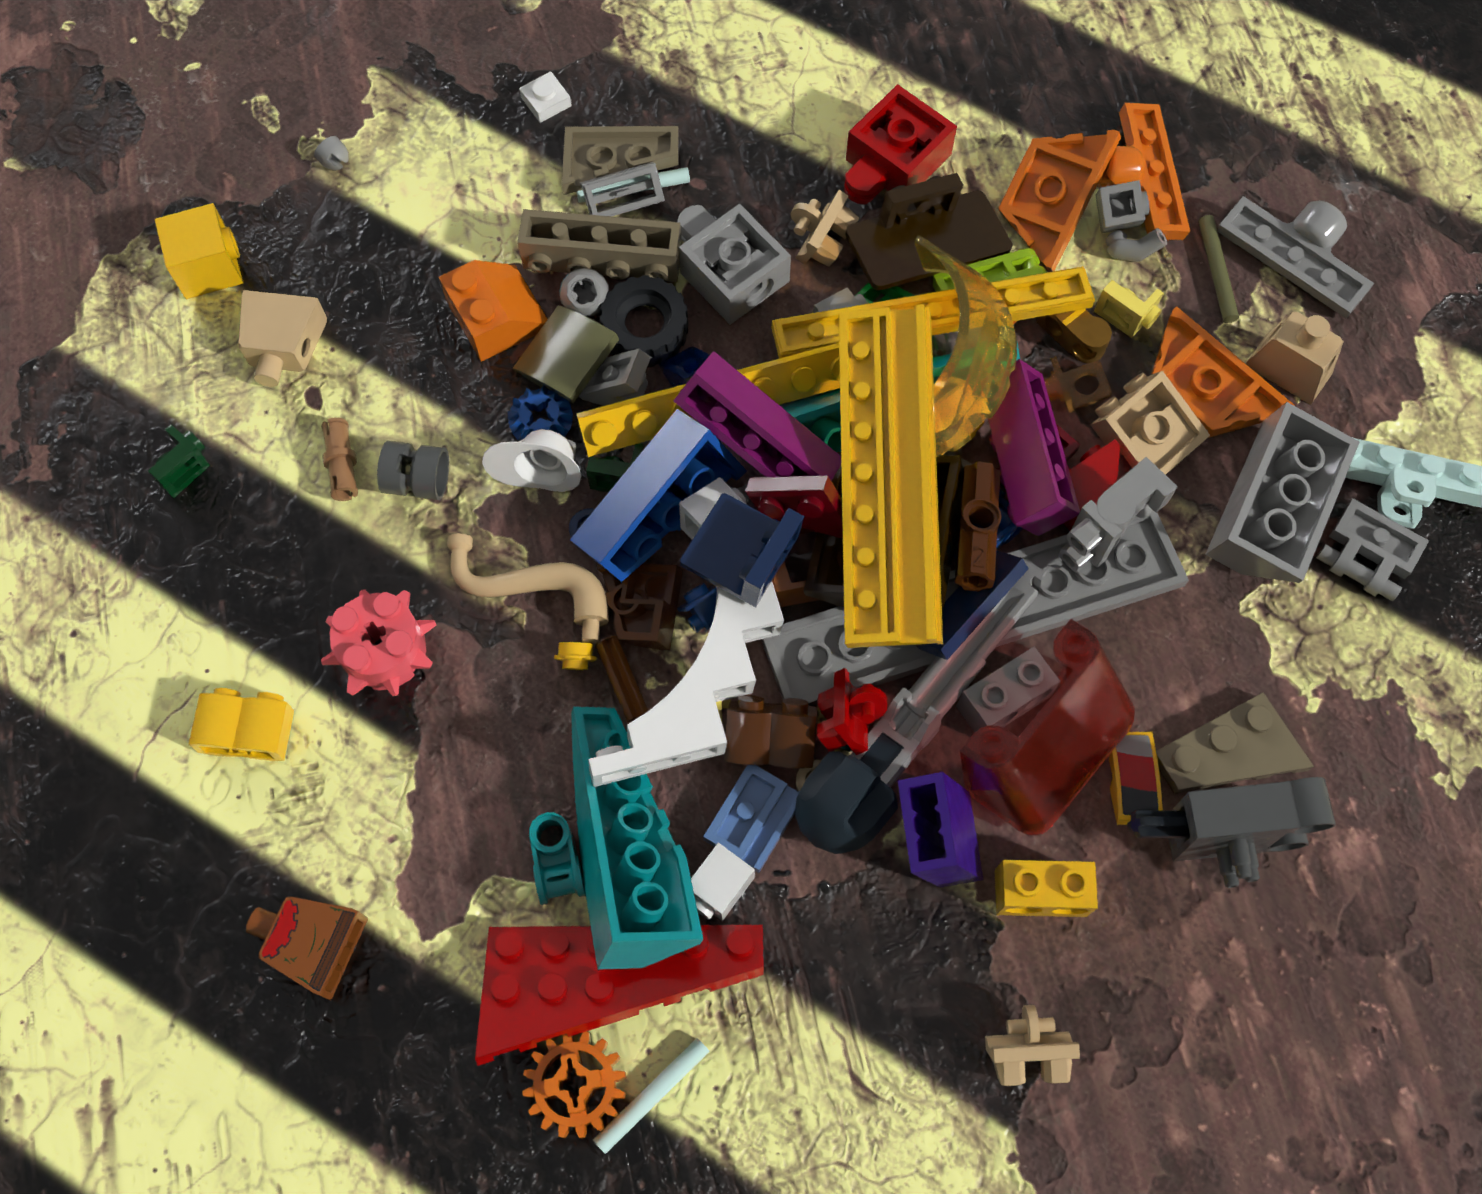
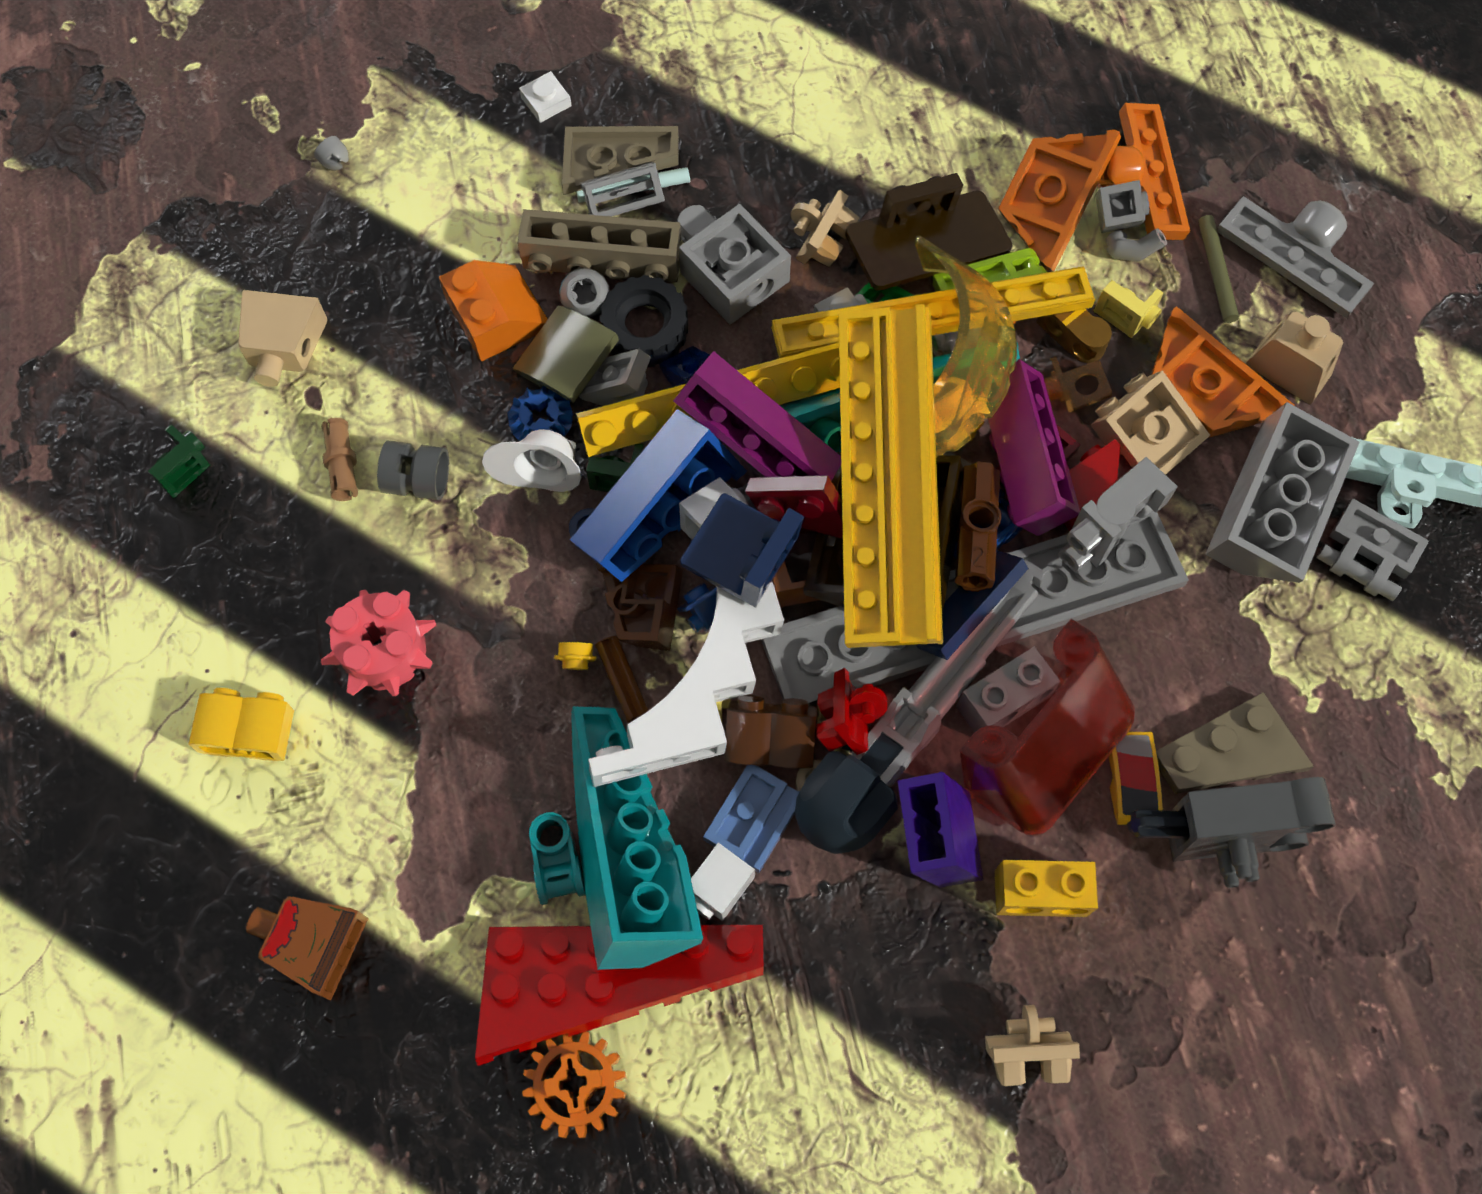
yellow head [155,203,243,299] -> none
tan animal [447,533,609,644] -> none
light aqua piece [593,1038,710,1154] -> none
red brick [844,84,957,205] -> none

